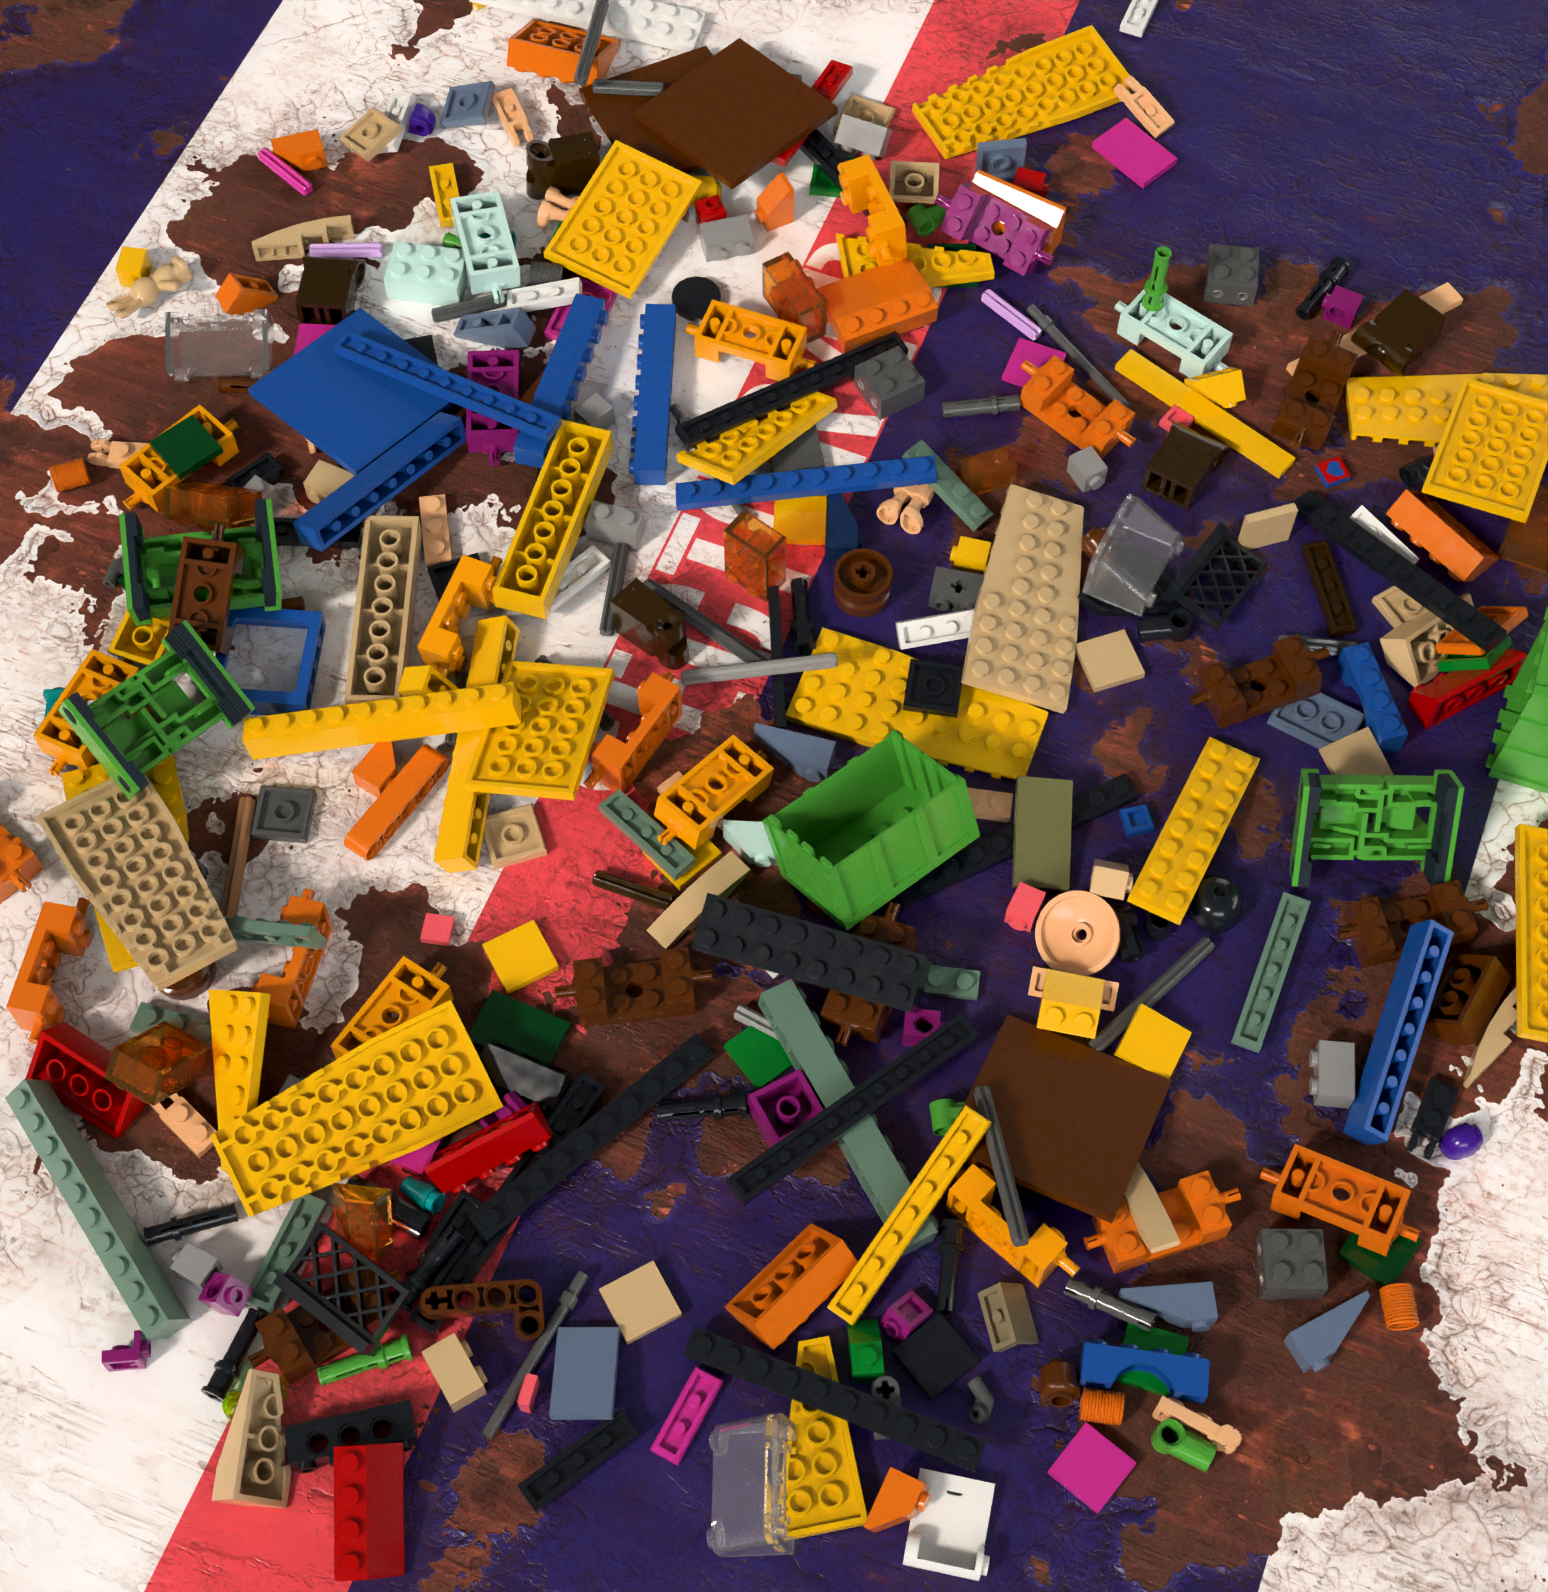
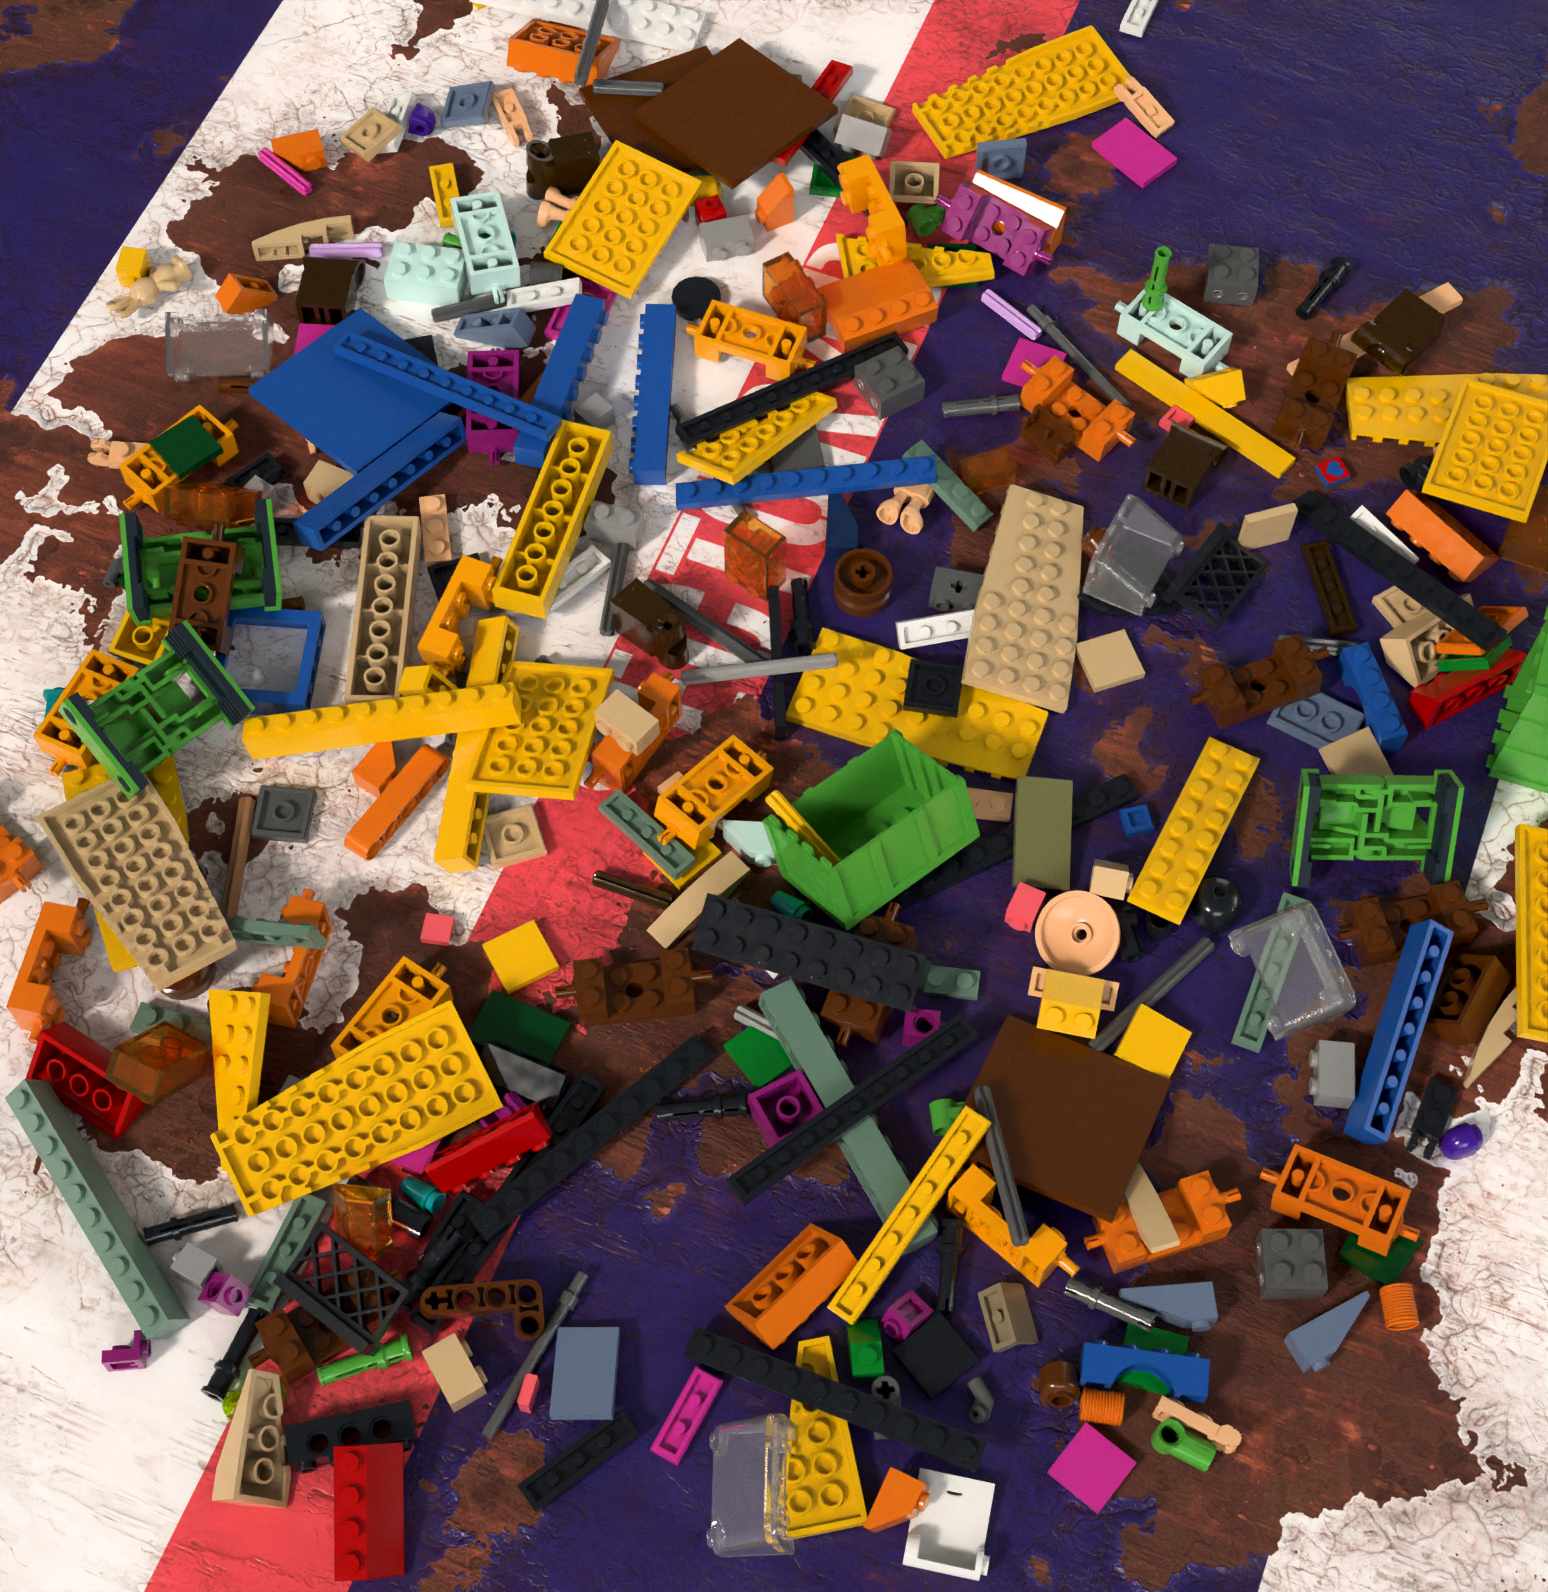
orange piece [49,457,91,493] -> none
light nougat hinge [146,1083,217,1158] -> none
tan tile [599,1261,682,1345] -> none
sand blue slope [754,723,836,782] -> none
yellow tile [773,496,827,545] -> none
yellow brick [950,536,992,575] -> none
red brick [1013,167,1049,198] -> none
light grey brick [1066,446,1108,493] -> none
black piece [1136,608,1192,643] -> none
magenta brick [1321,285,1364,329] -> none
none -> tan brick [594,689,660,756]
none -> yellow axle [765,790,841,866]
none -> teal cone [770,890,813,922]
none -> reddish brown hinge [1019,404,1076,465]
none -> clear windscreen [1228,901,1356,1041]

